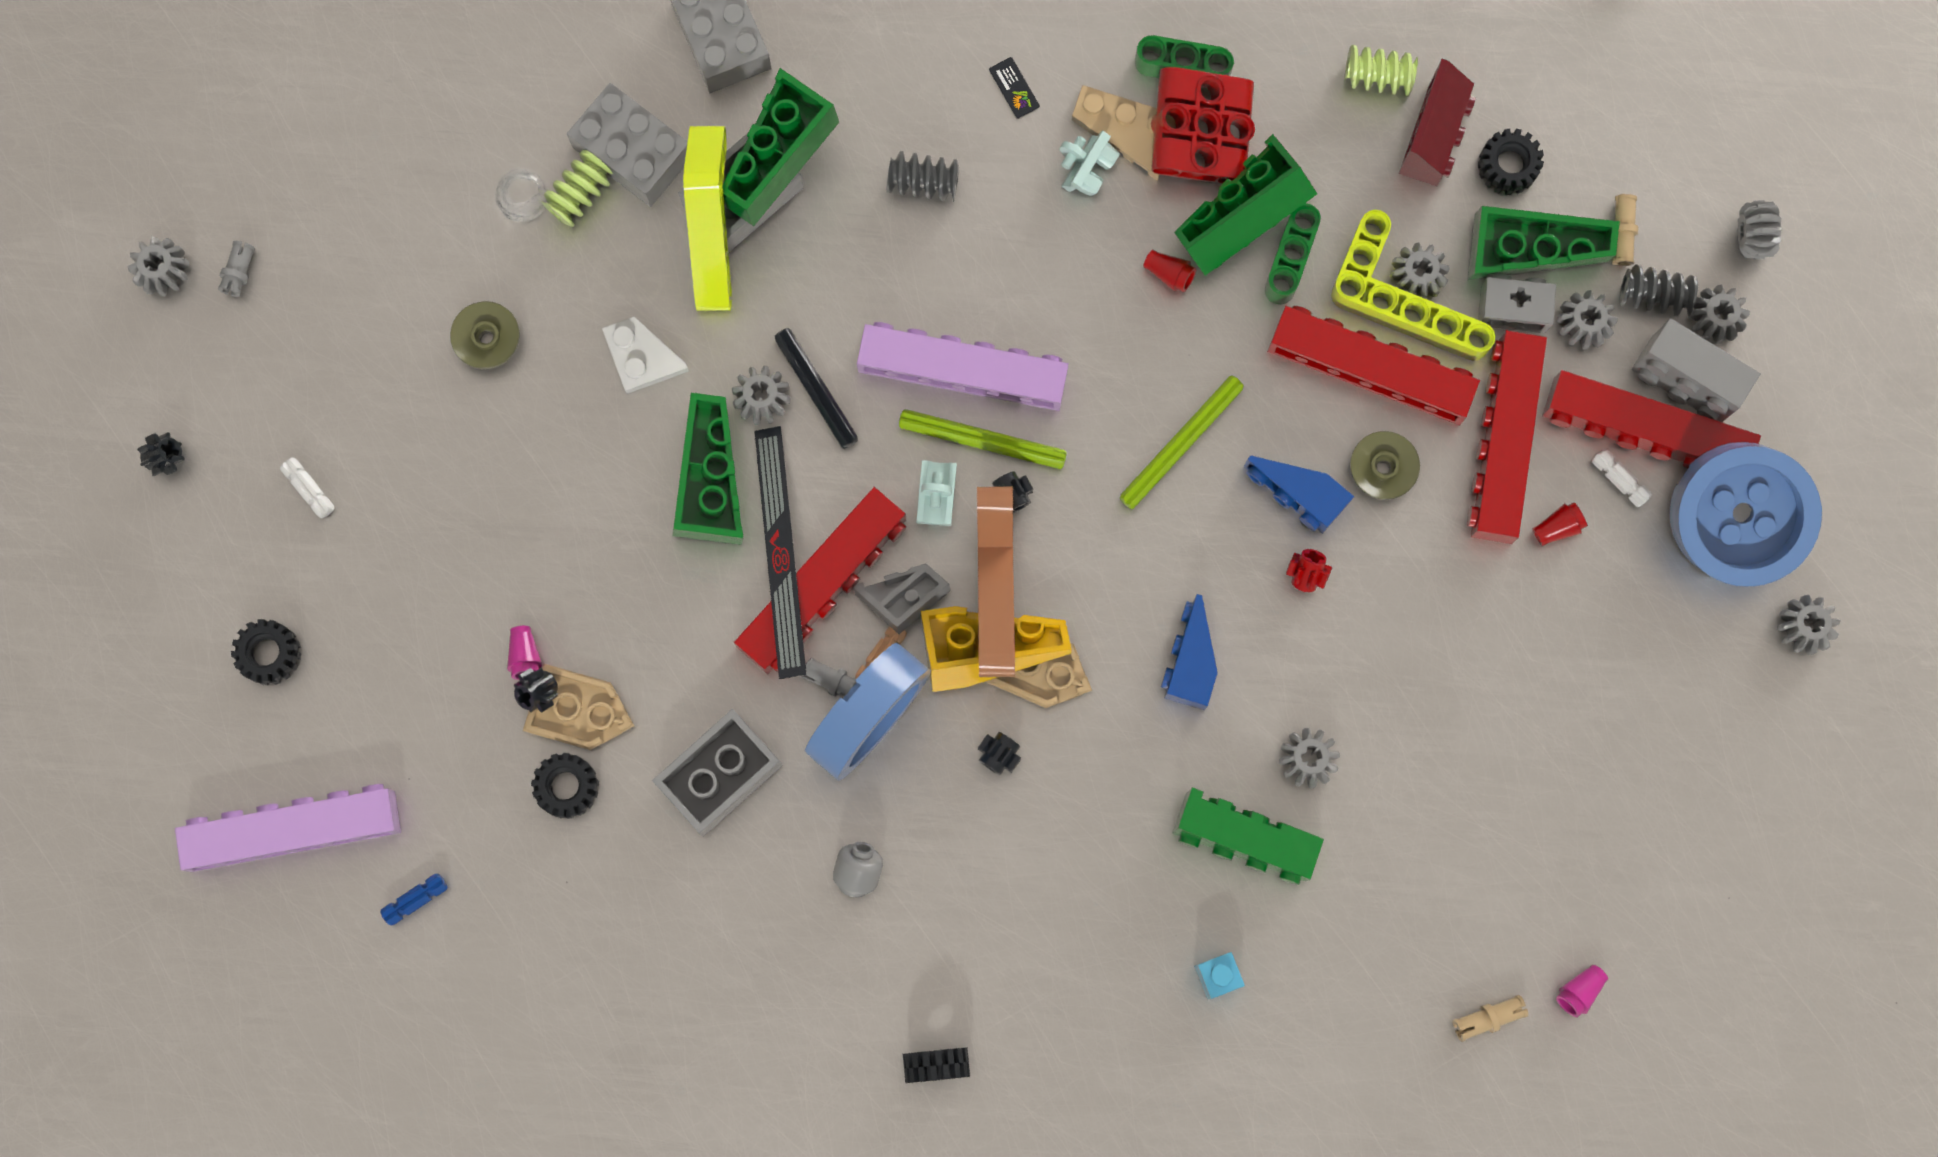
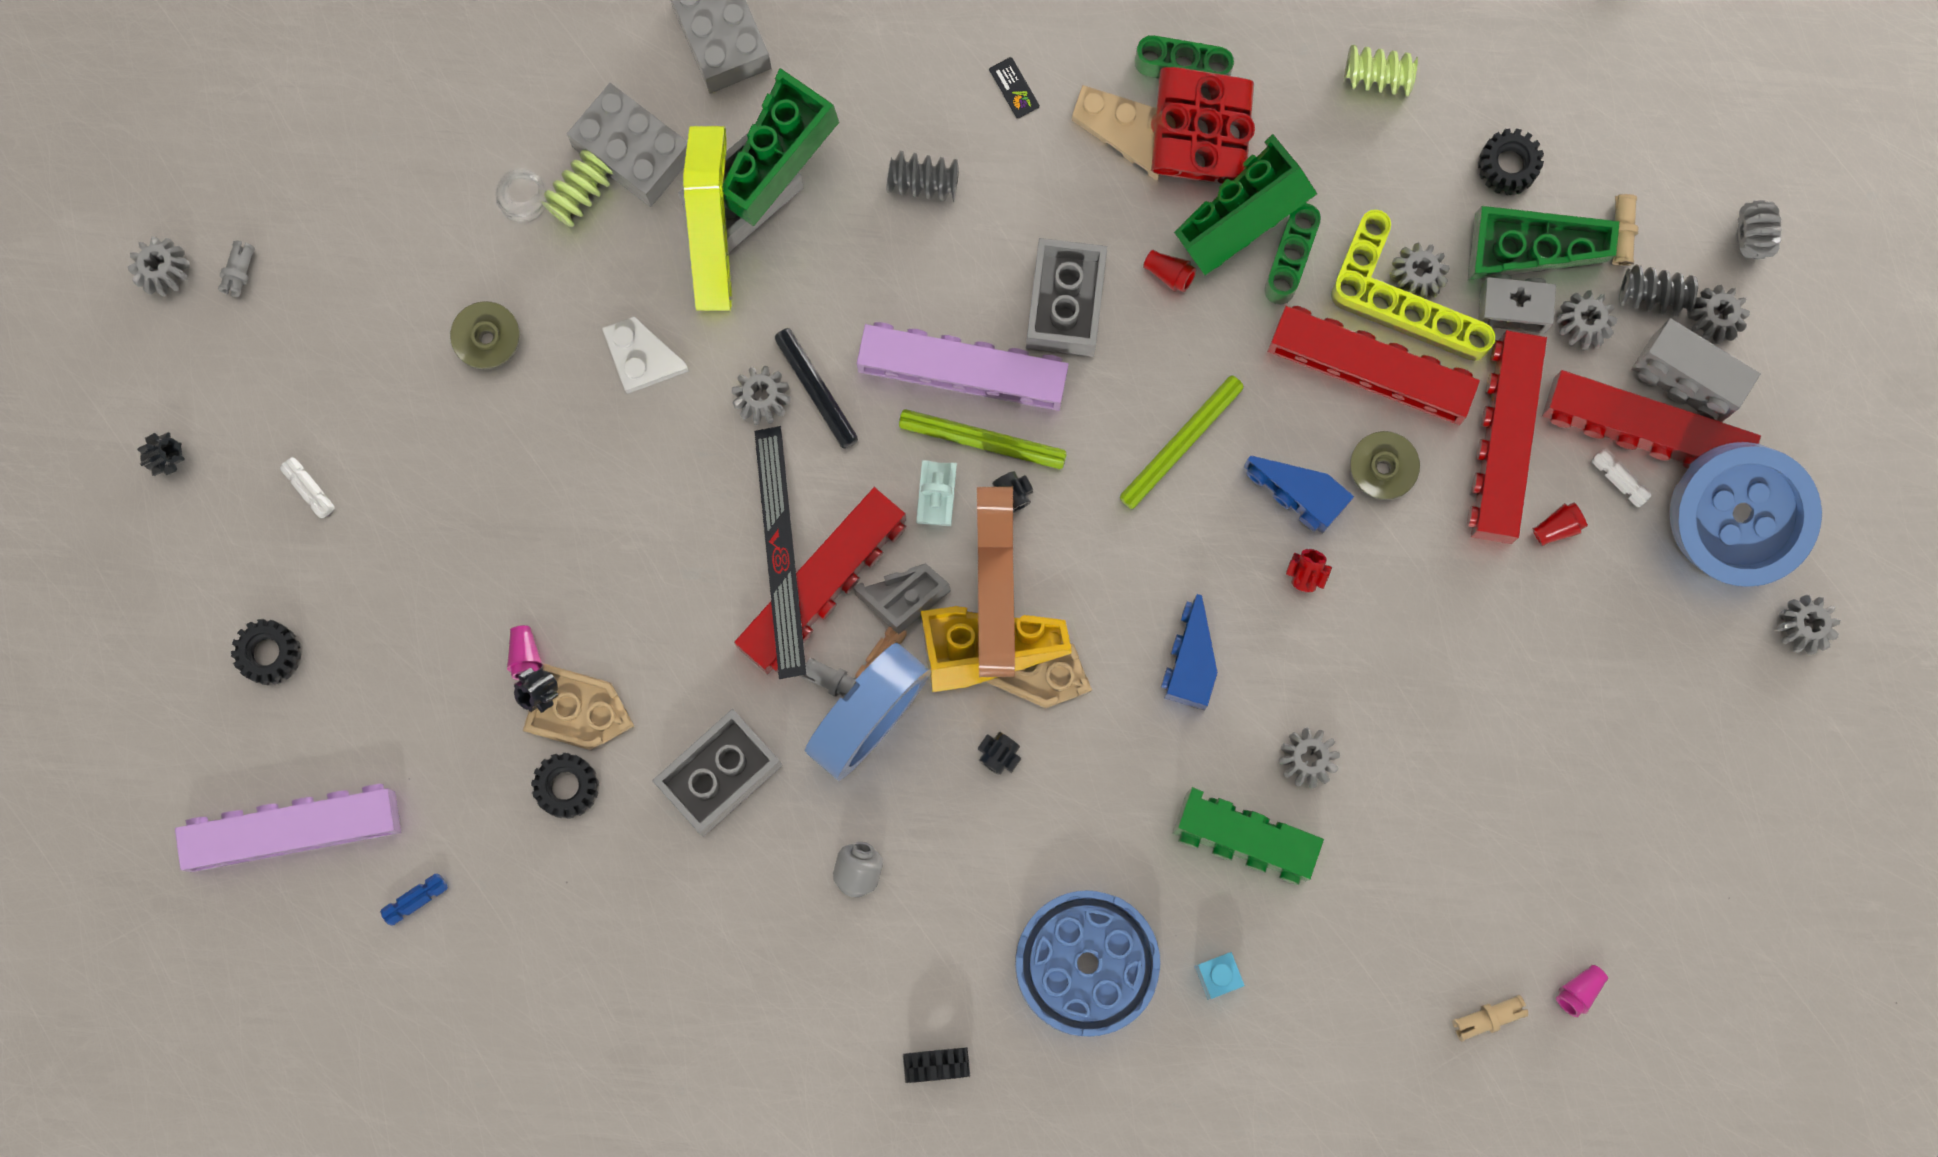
green wedge [672,392,743,545] -> none
light aqua hips [1059,131,1120,196] -> none
dark red slope [1399,58,1476,187] -> none
none -> medium blue brick [1015,890,1160,1037]
none -> light grey brick [1026,238,1108,357]

